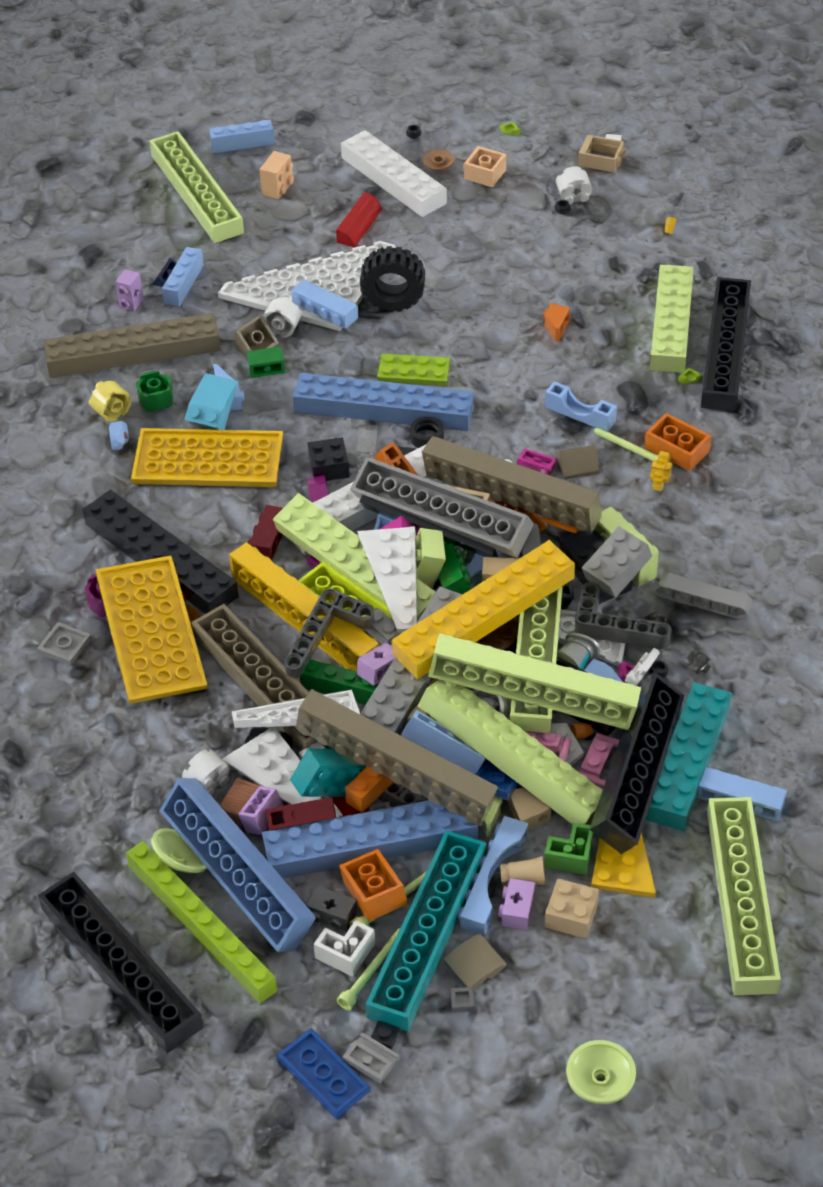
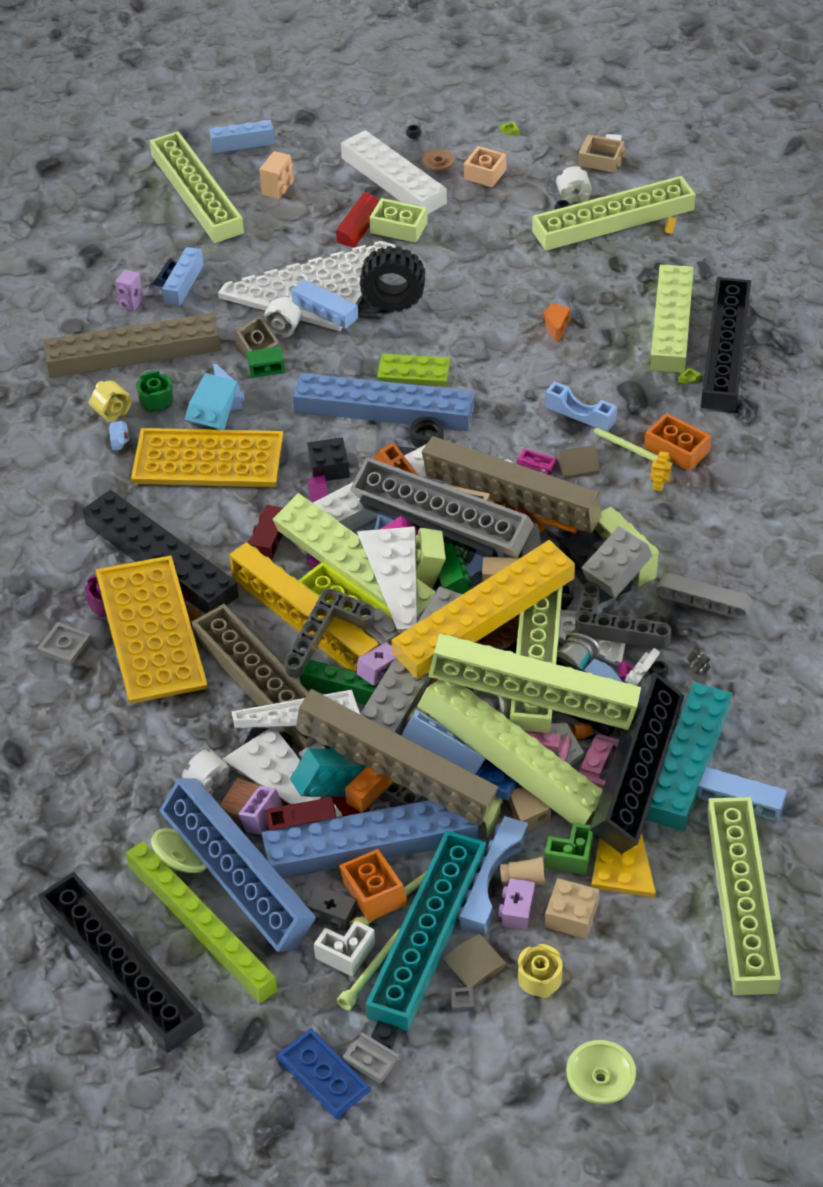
none -> yellowish green brick [370,198,427,243]
none -> light yellow brick [518,944,563,998]
none -> yellowish green brick [532,176,696,251]

